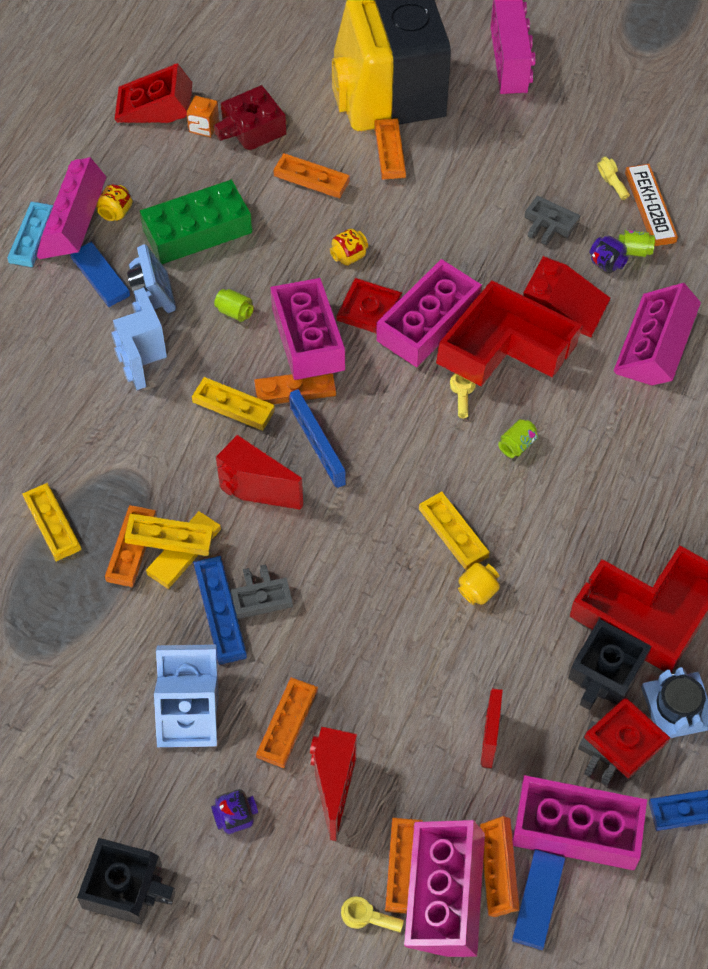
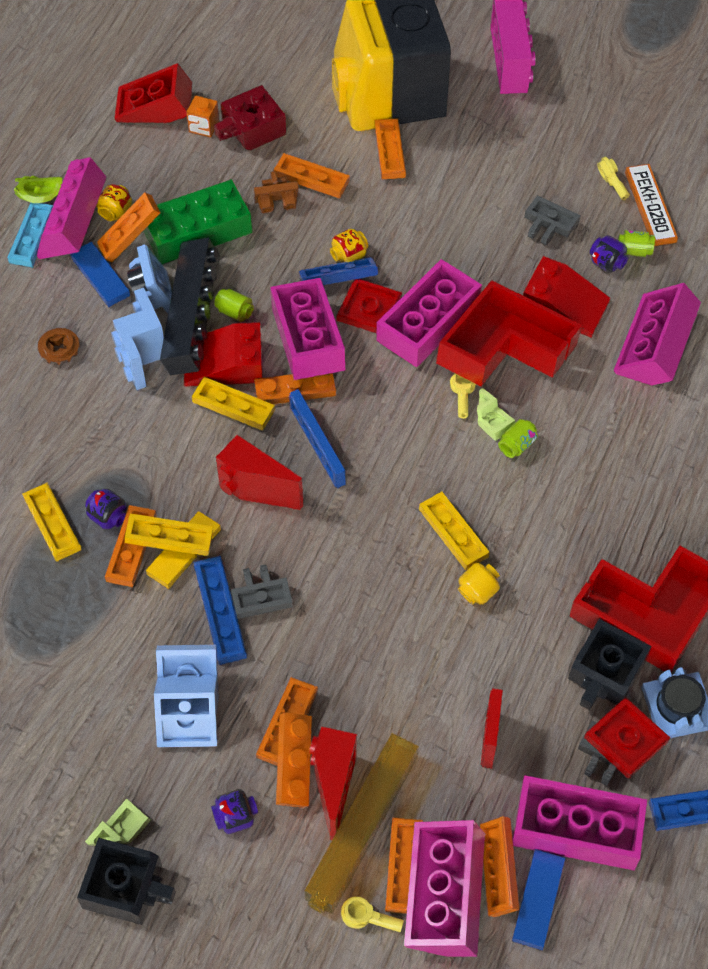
none -> lime hat [14,176,62,203]
none -> dark orange gear [38,328,80,365]
none -> head [85,489,127,529]
none -> yellowish green slope [85,799,151,846]
none -> orange plate [97,192,160,262]
none -> black brick [160,237,220,376]
none -> red slope [184,322,263,386]
none -> dark orange hips [254,171,299,213]
none -> orange plate [276,712,312,808]
none -> blue tile [299,257,378,285]
none -> clear yellow brick [304,733,419,914]
none -> yellowish green slope [477,388,515,441]

